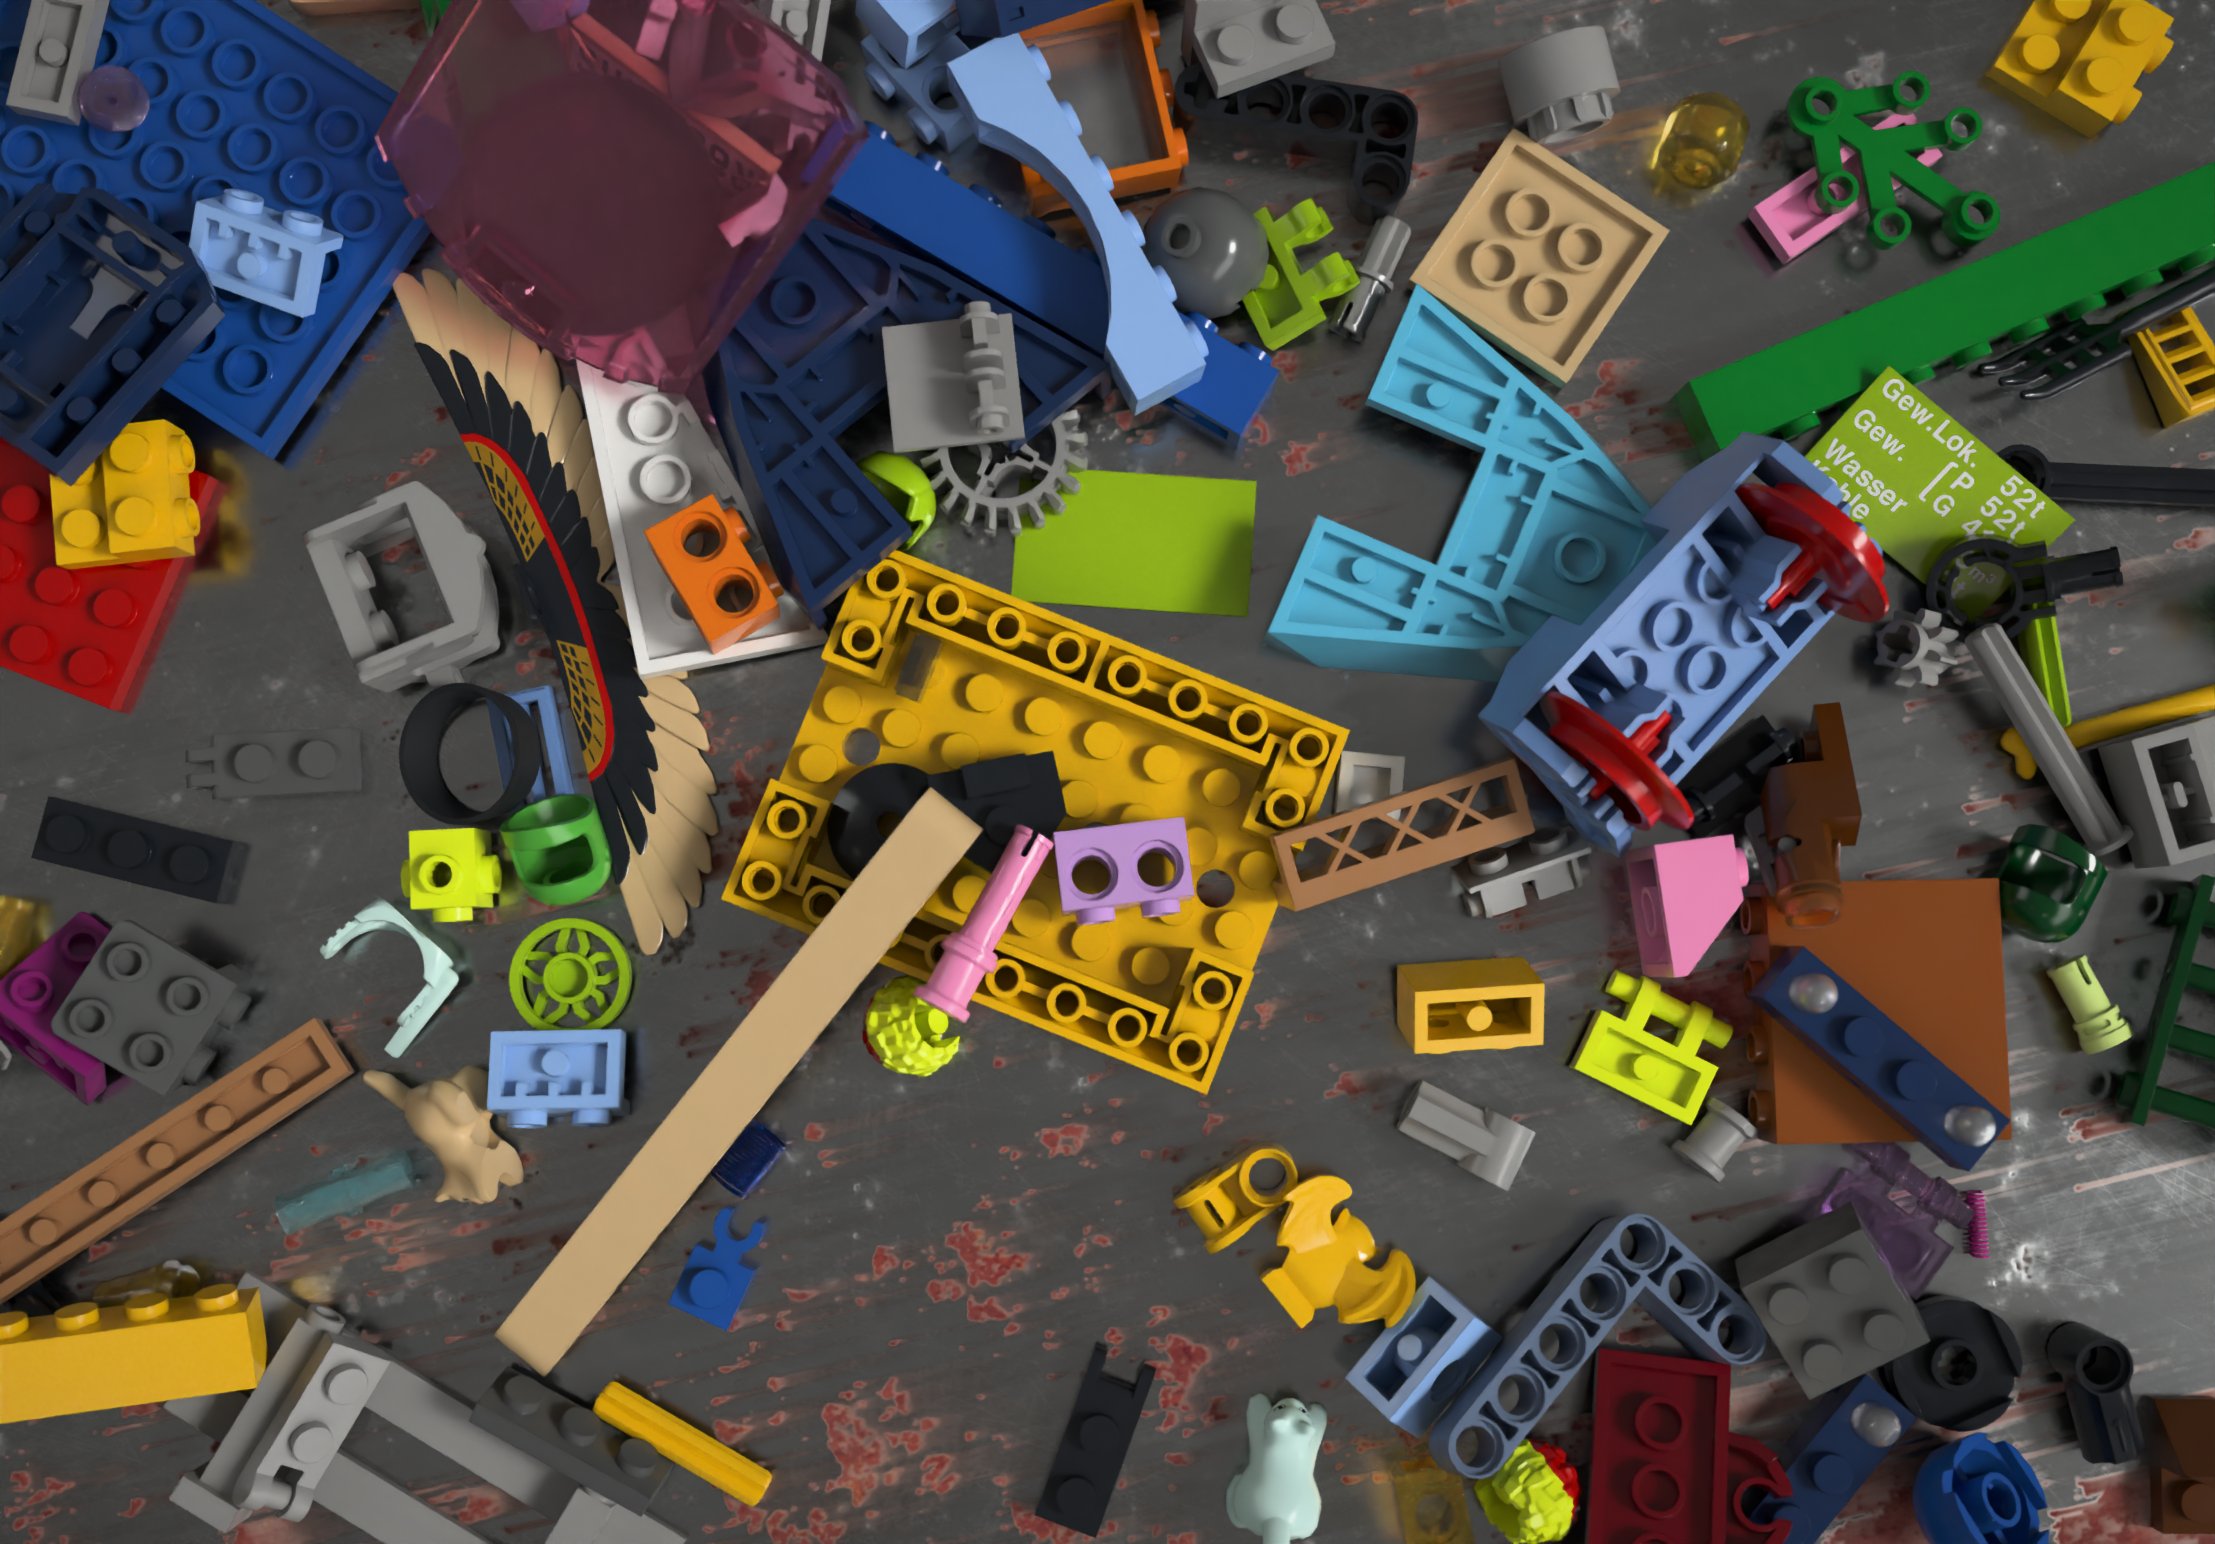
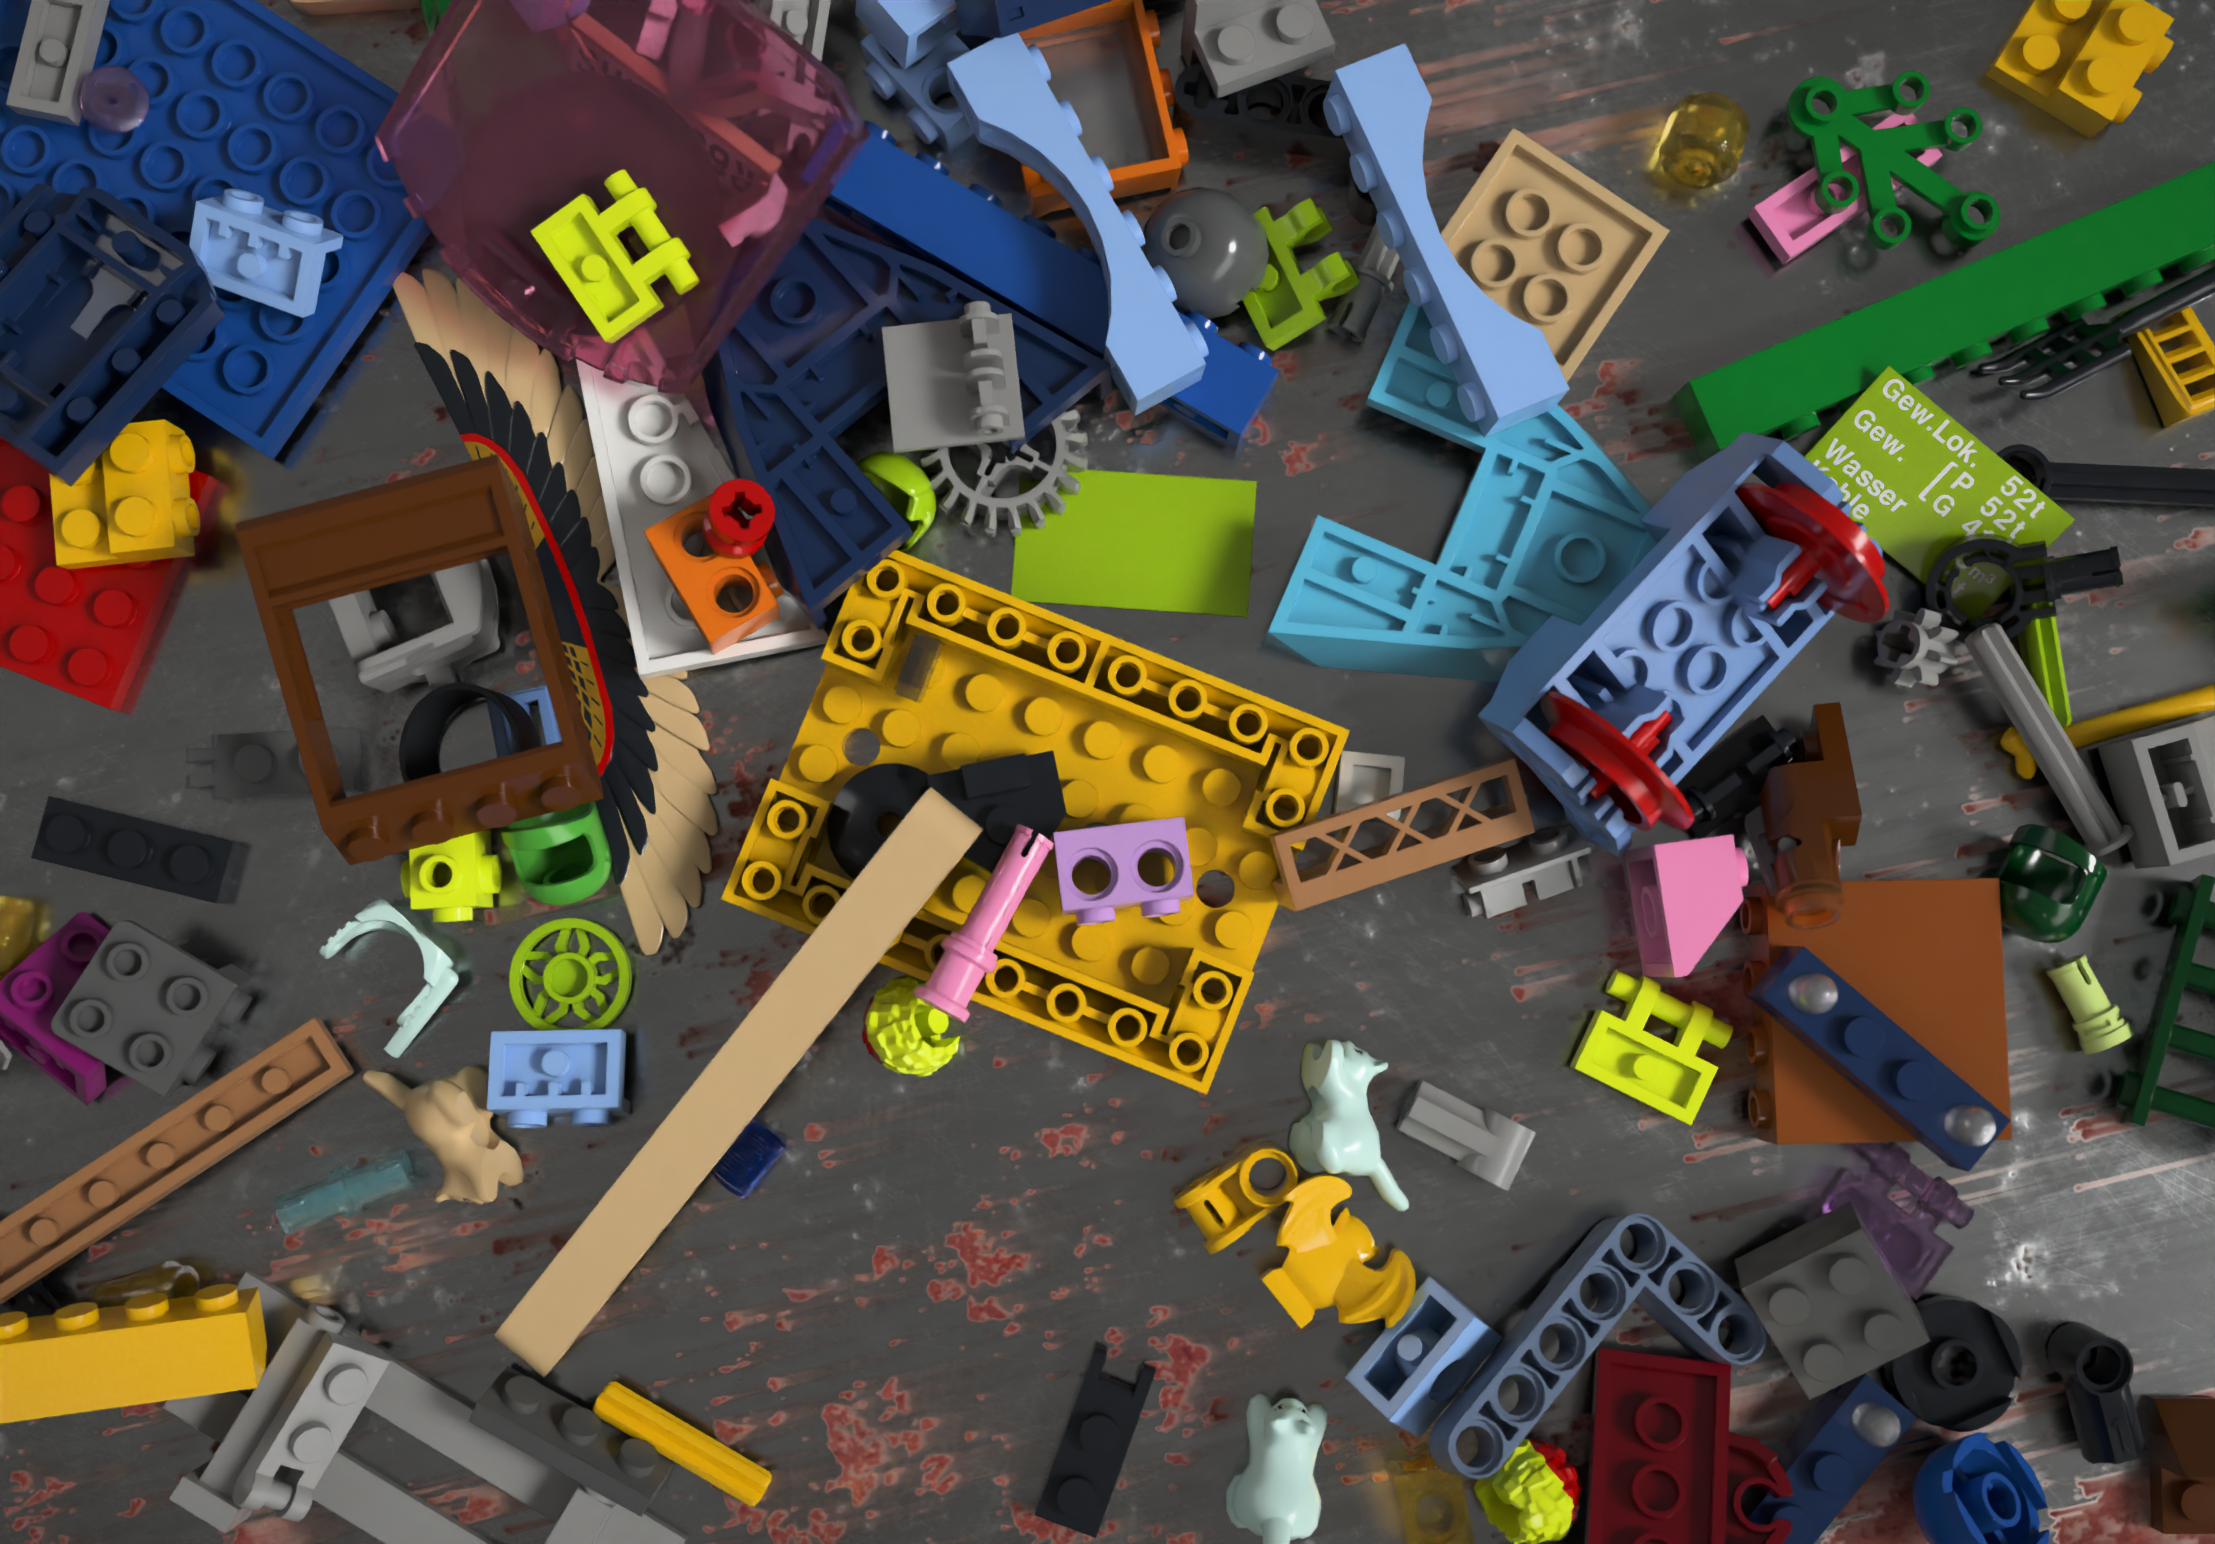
blue plate [668,1204,766,1331] -> none
yellow brick [1397,957,1545,1054] -> none
light grey piece [1498,25,1621,145] -> none
light grey bush [1671,1096,1759,1183] -> none
dark pink leg [1966,1190,1990,1258] -> none
none -> reddish brown window [236,454,604,865]
none -> neon yellow plate [530,169,700,344]
none -> red wheel [702,479,775,559]
none -> light aqua animal [1289,1040,1409,1212]
none -> light blue arch [1323,43,1569,438]

